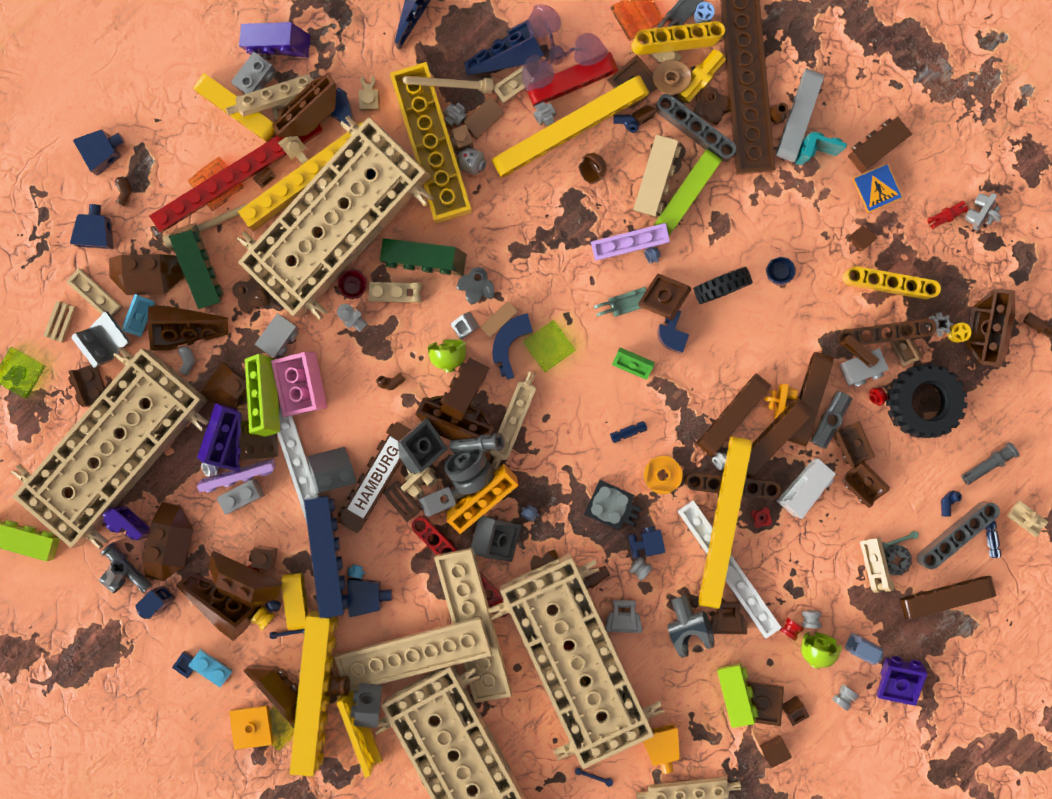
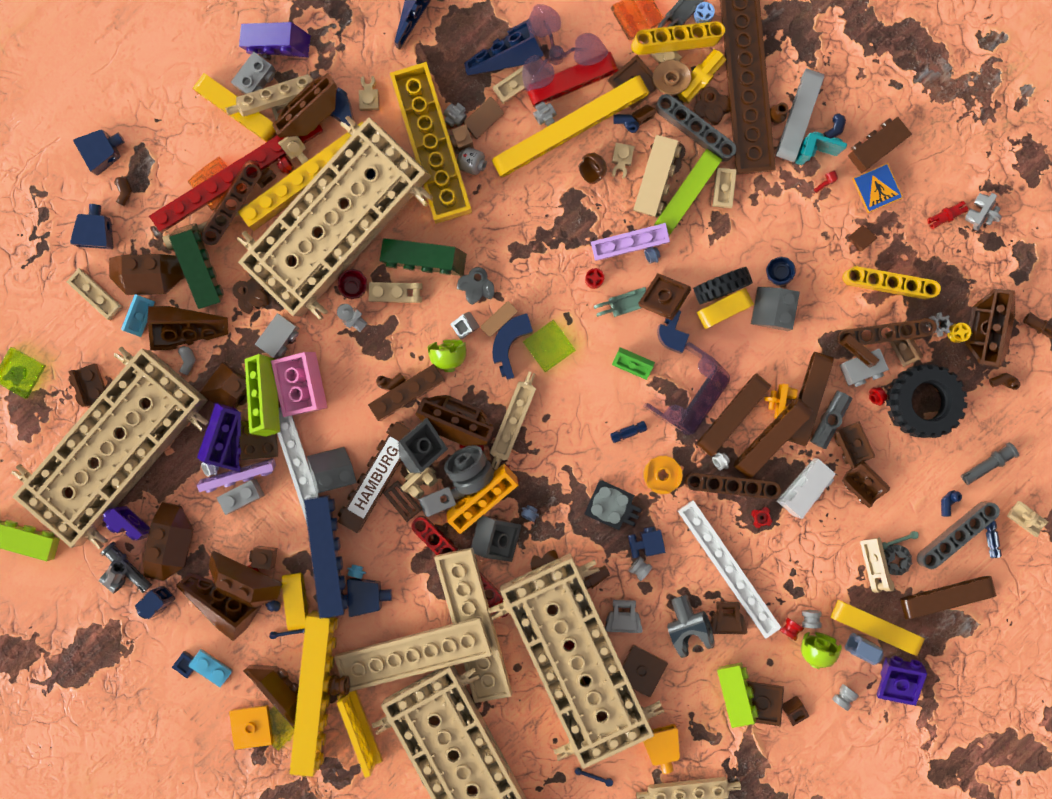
tan tile [43,300,77,343] -> none
dark grey bracket [71,311,130,368] -> none
yellow wheel [251,606,275,631] -> none
dark grey brick [351,683,382,728] -> none
tan piece [403,76,493,94] -> none
reddish brown brick [440,357,490,421] -> none
dark grey pin [449,433,505,452] -> none
yellow beam [699,436,752,609] -> none
reddish brown panel [759,736,792,768] -> none
none -> reddish brown beam [202,160,261,245]
none -> red plate [277,156,294,174]
none -> reddish brown brick [368,364,445,421]
none -> red wheel [585,268,605,289]
none -> tan plate [612,143,635,179]
none -> reddish brown plate [622,644,668,697]
none -> windscreen [643,342,730,435]
none -> yellow beam [696,288,754,329]
none -> tan plate [712,167,737,209]
none -> dark grey slope [751,287,800,331]
none -> red hand [813,171,838,193]
none -> dark blue arm [824,113,846,139]
none -> yellow beam [830,600,925,656]
none -> reddish brown arm [989,373,1021,390]

